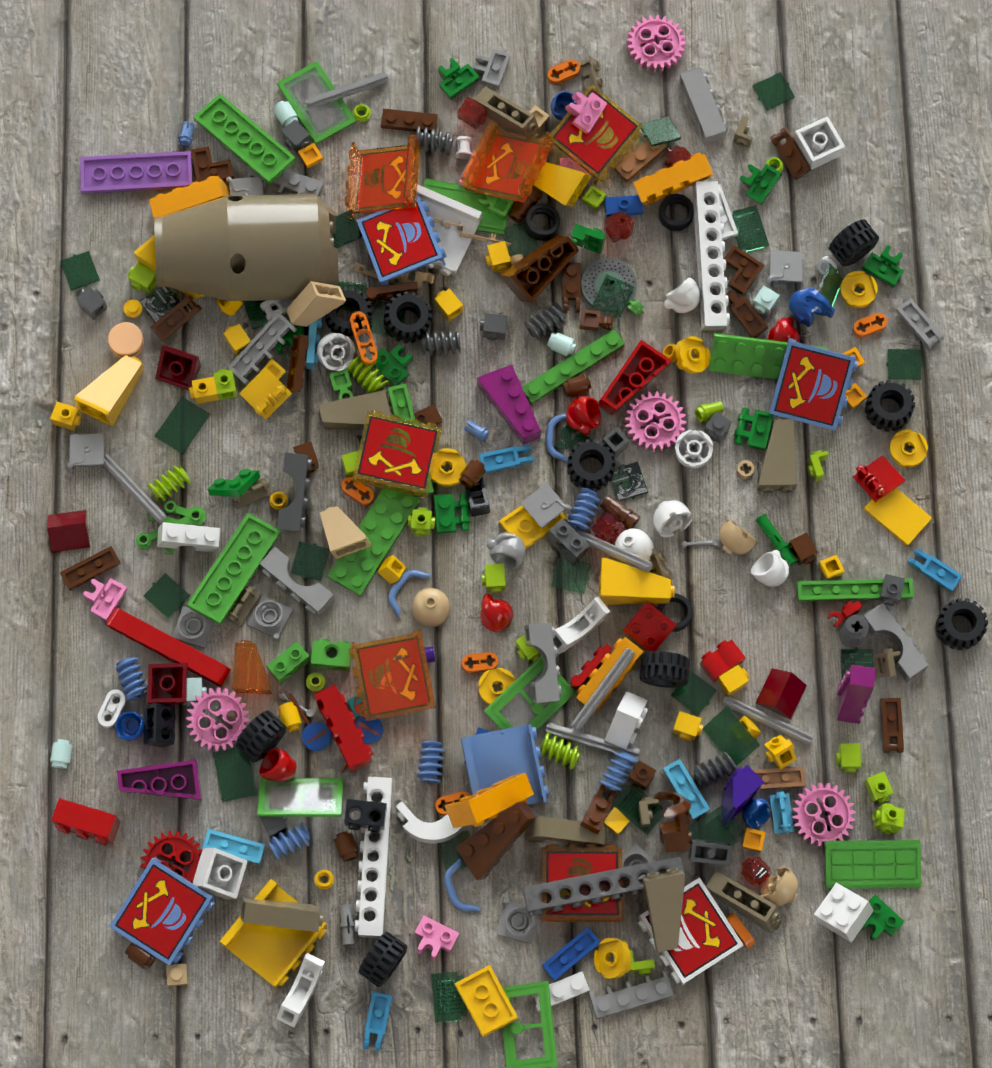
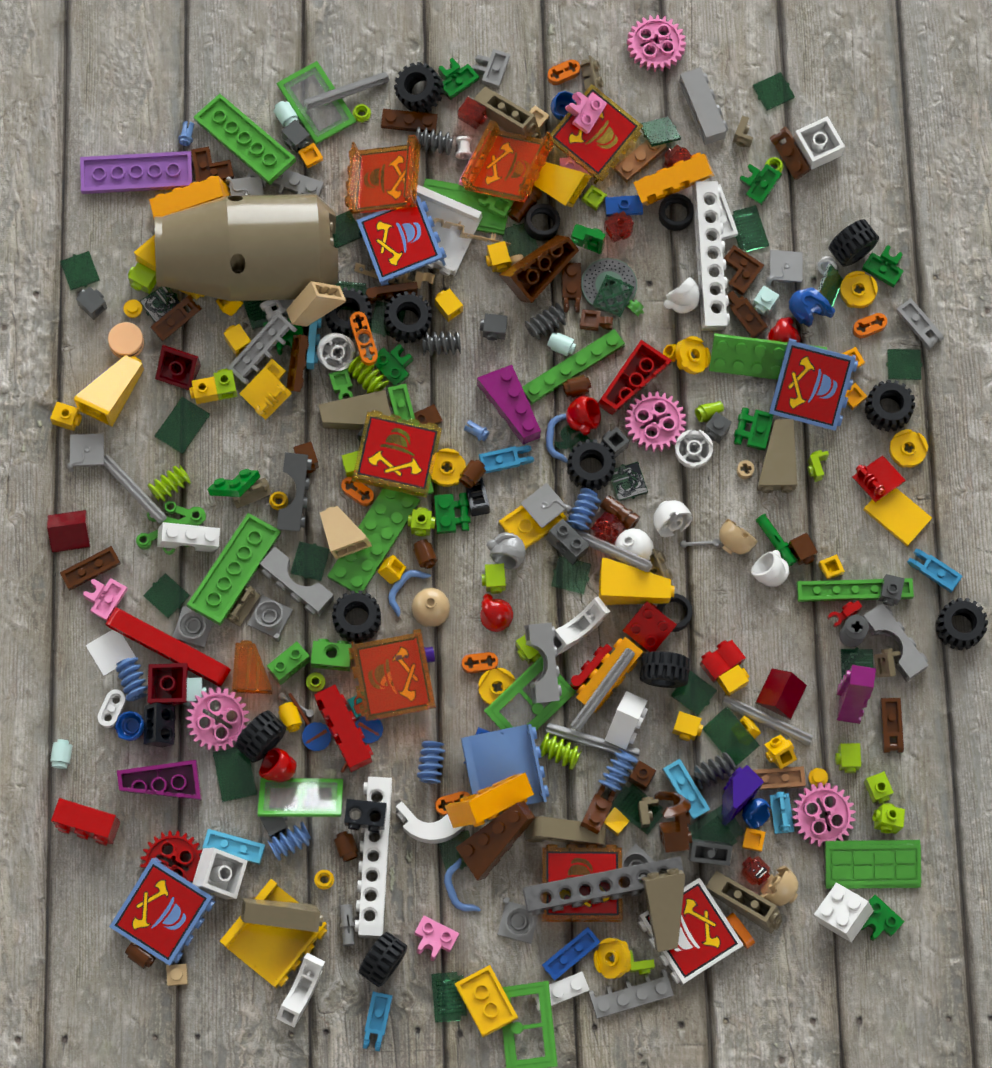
none -> white sticker [86,630,136,676]
none -> black tyre [332,590,381,643]
none -> black tyre [394,62,444,113]
none -> reddish brown brick [413,539,438,569]
none -> yellow plate [808,768,828,788]

